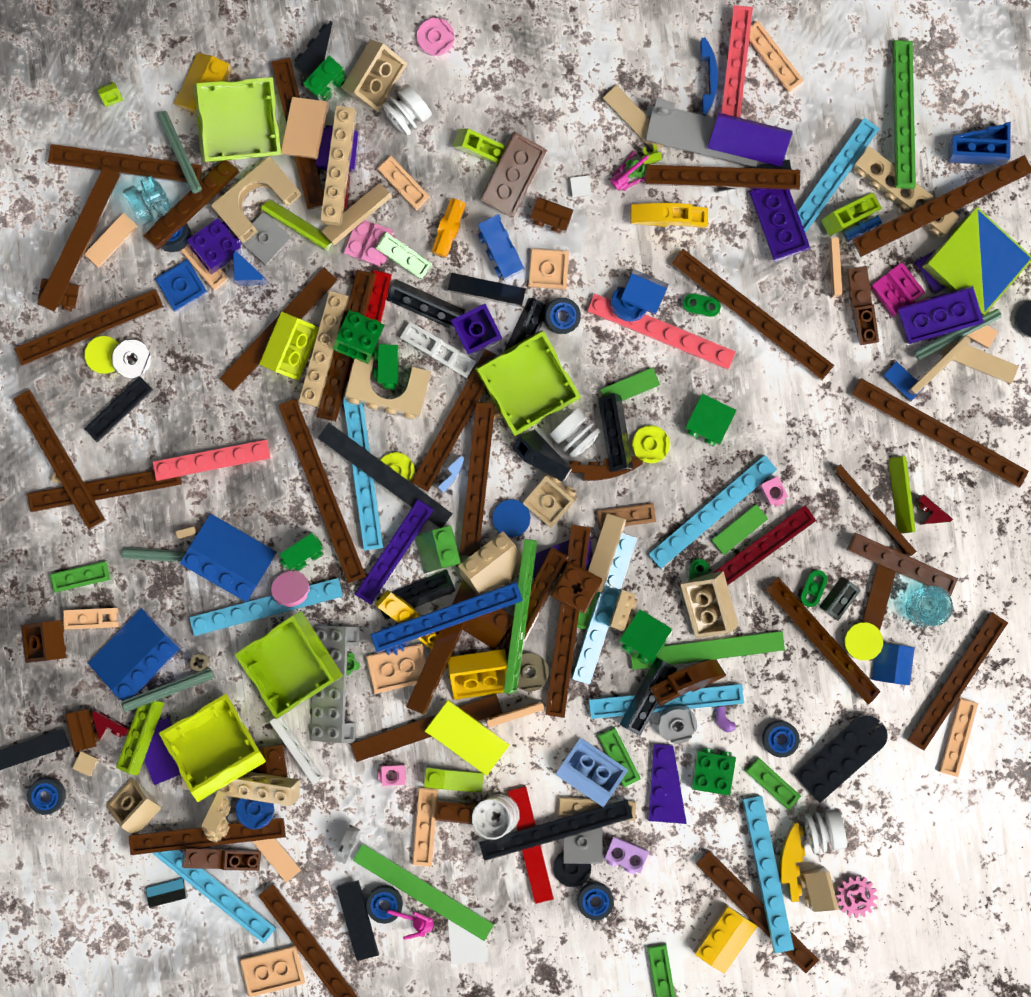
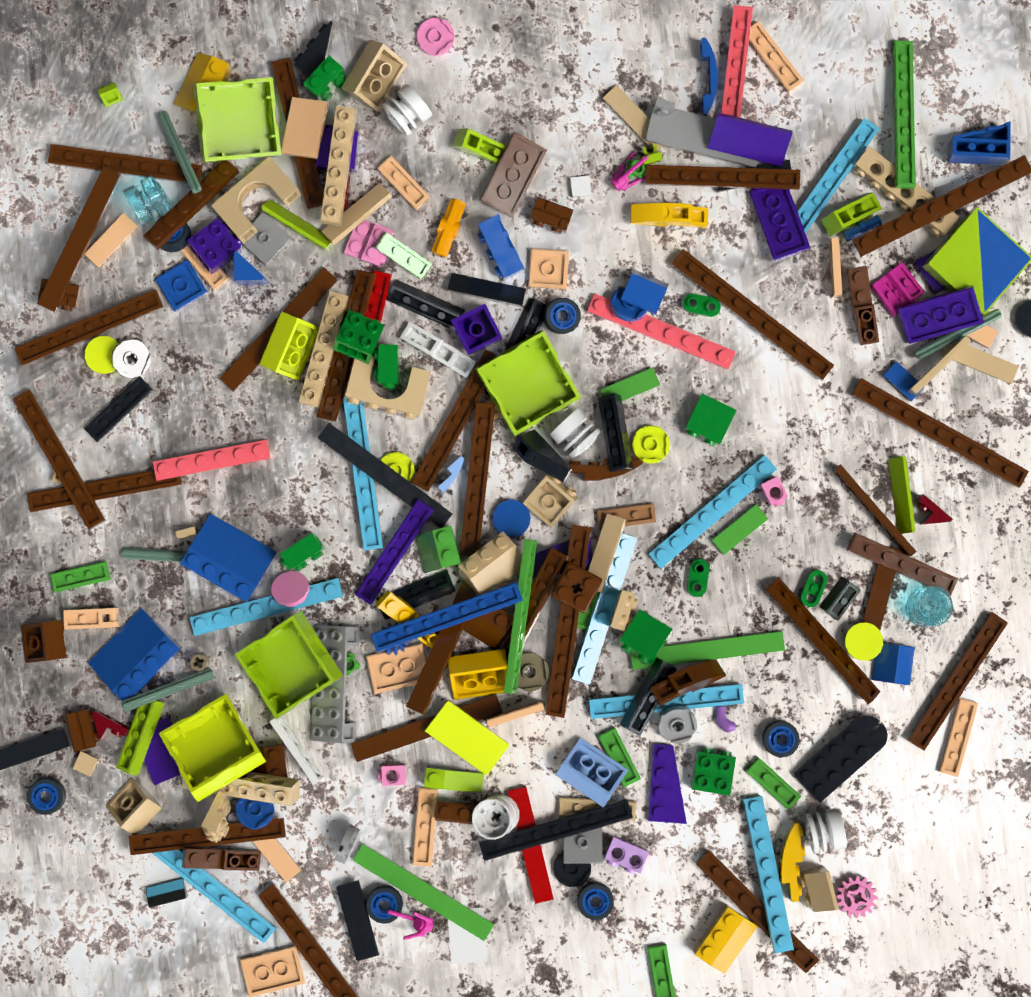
reddish brown plate [278,398,366,583] -> none
tan slope [680,571,738,638] -> none
dark red plate [713,505,817,586] -> none

